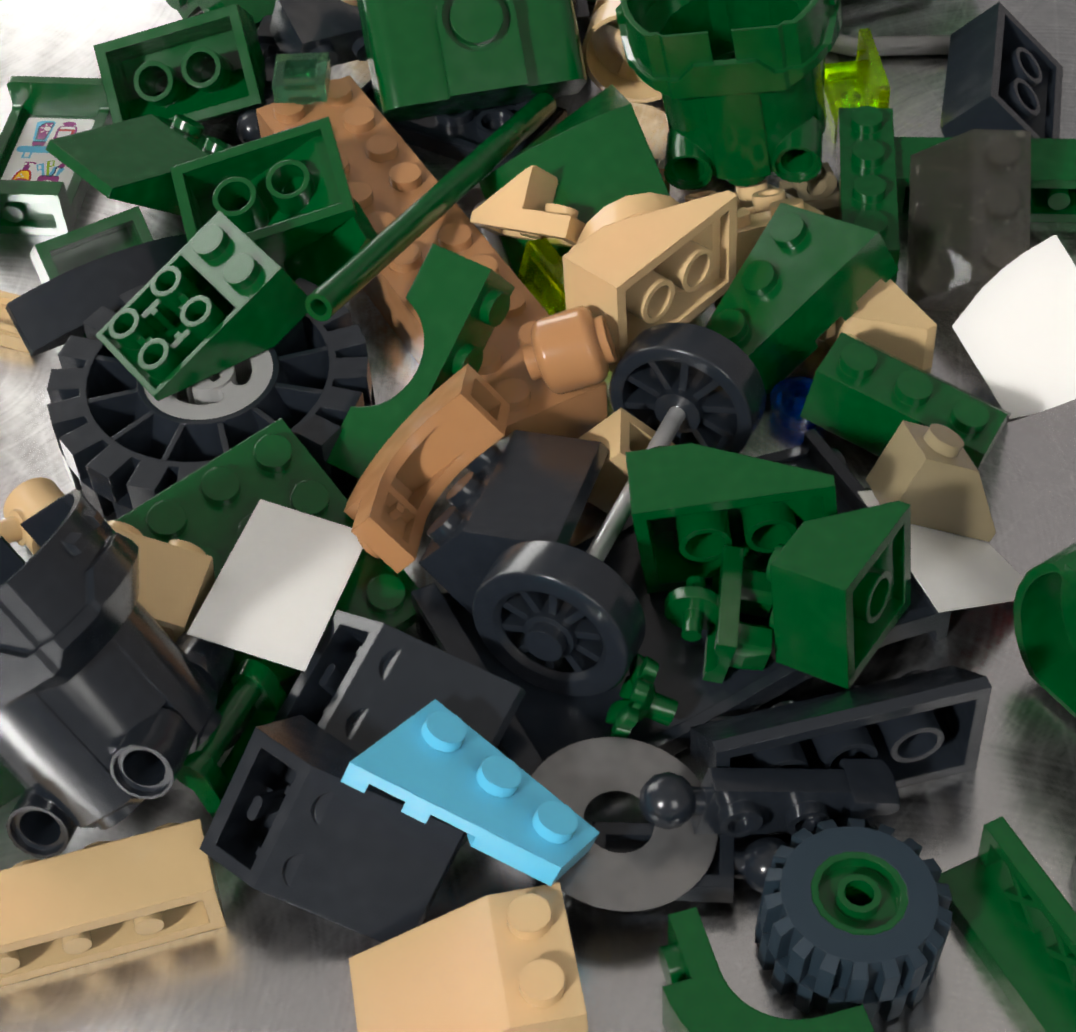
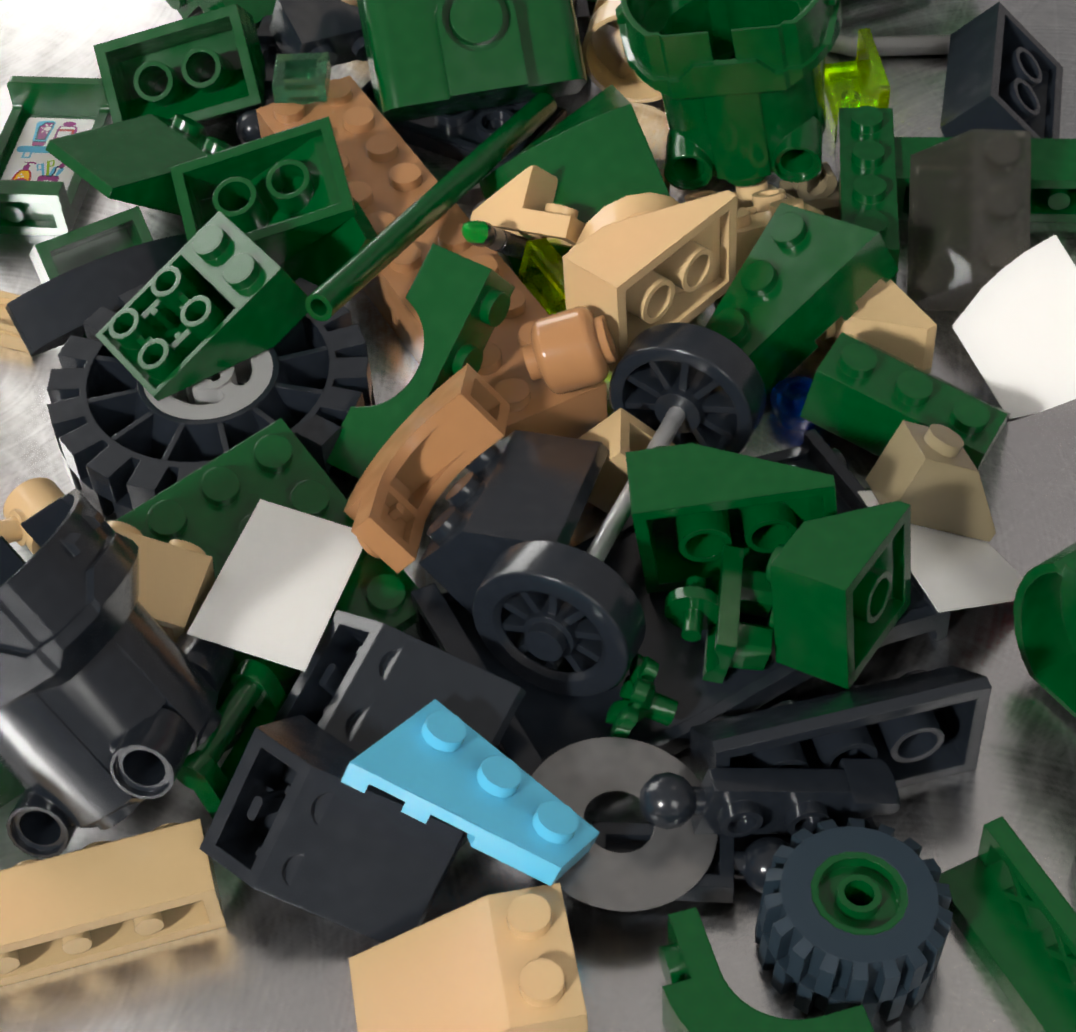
none -> piece [461,220,544,263]

